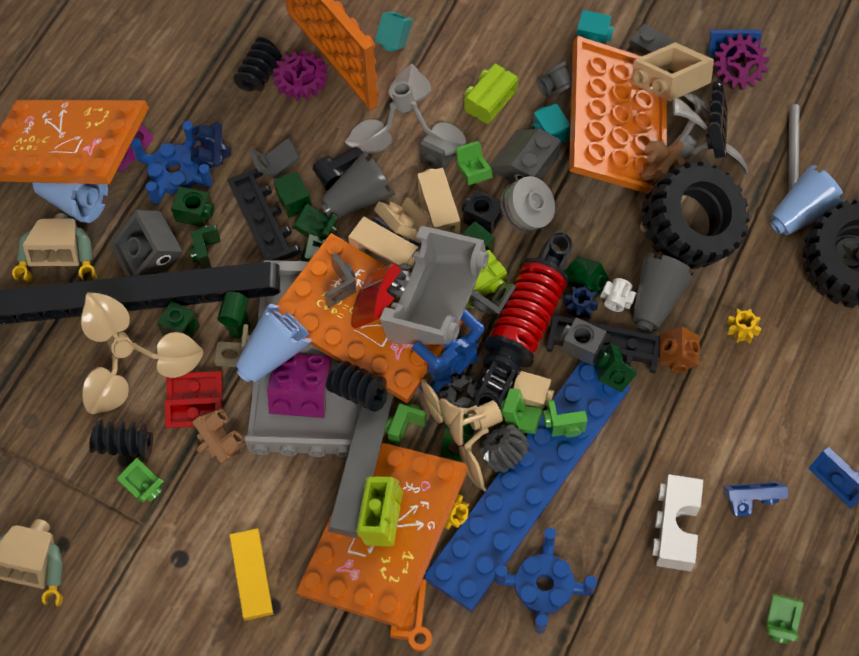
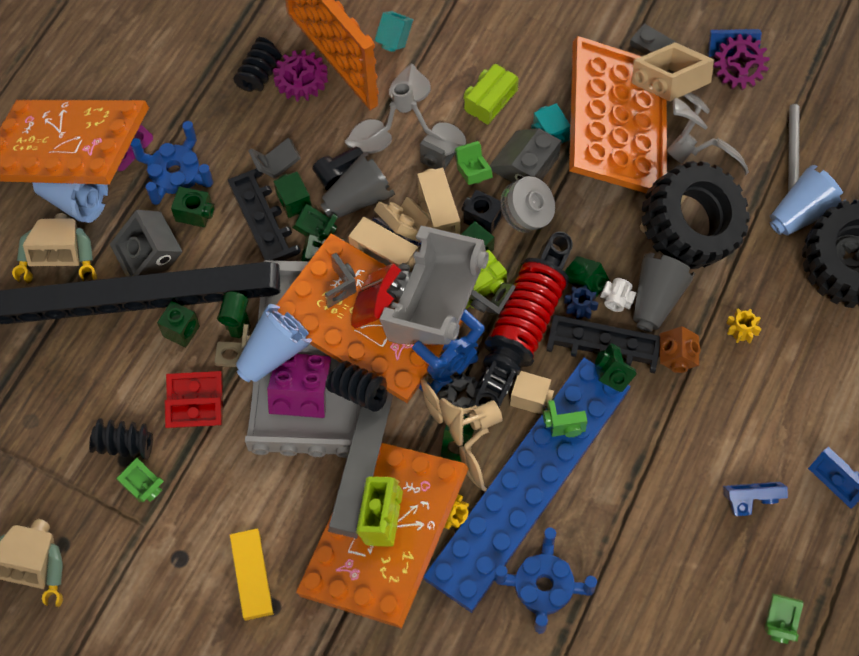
tan plant [81,292,203,414] -> none
dark green bracket [189,225,221,269] -> none
dark blue hips [190,122,231,169] -> none
medium nougat hips [192,409,245,463] -> none
bright green bracket [385,403,427,447] -> none
orange hinge [390,579,432,652] -> none
dark grey gear [479,424,529,473] -> none
bright green bracket [501,389,542,434] -> none
dark grey piece [536,61,572,97] -> none
dark grey brick [560,318,606,365] -> none
teal brick [576,10,615,45] -> none
medium nougat hips [641,141,686,181] -> none
white arch [652,474,703,572] -> none
black hinge [706,81,728,159] -> none

